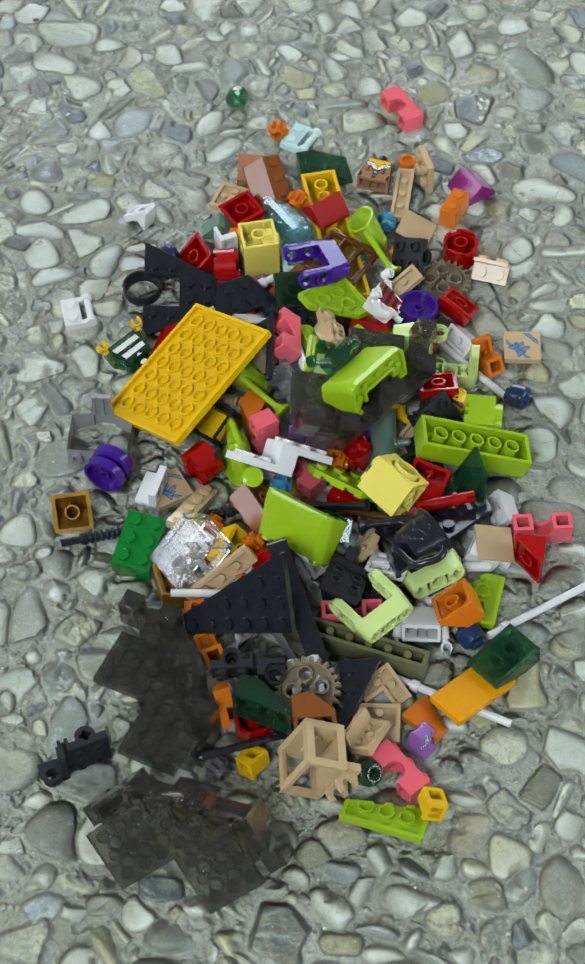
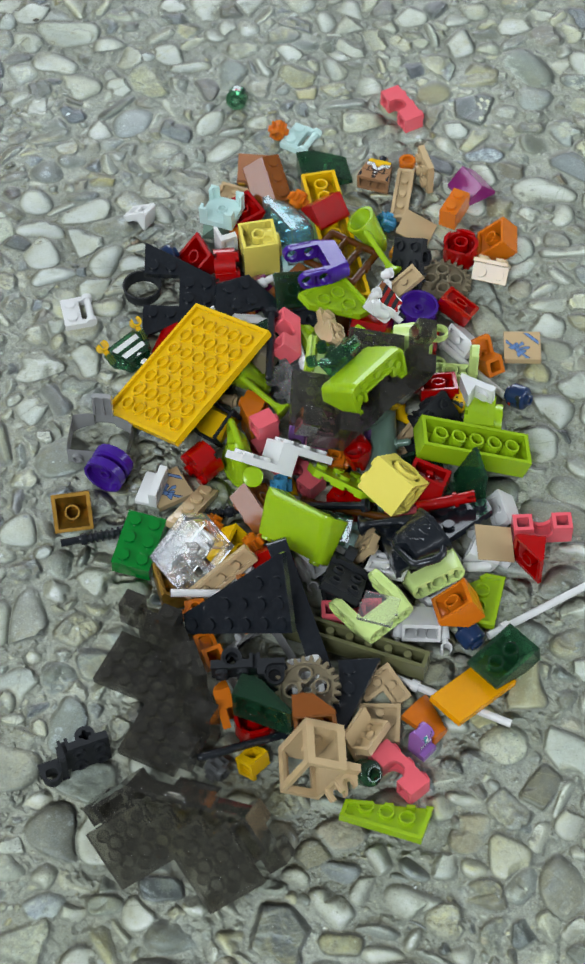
yellow brick [417,786,449,822] -> none
none -> light aqua panel [198,184,245,231]
none -> clear piece [356,590,401,628]
none -> white slope [459,373,496,407]
none -> orange slope [477,216,517,260]

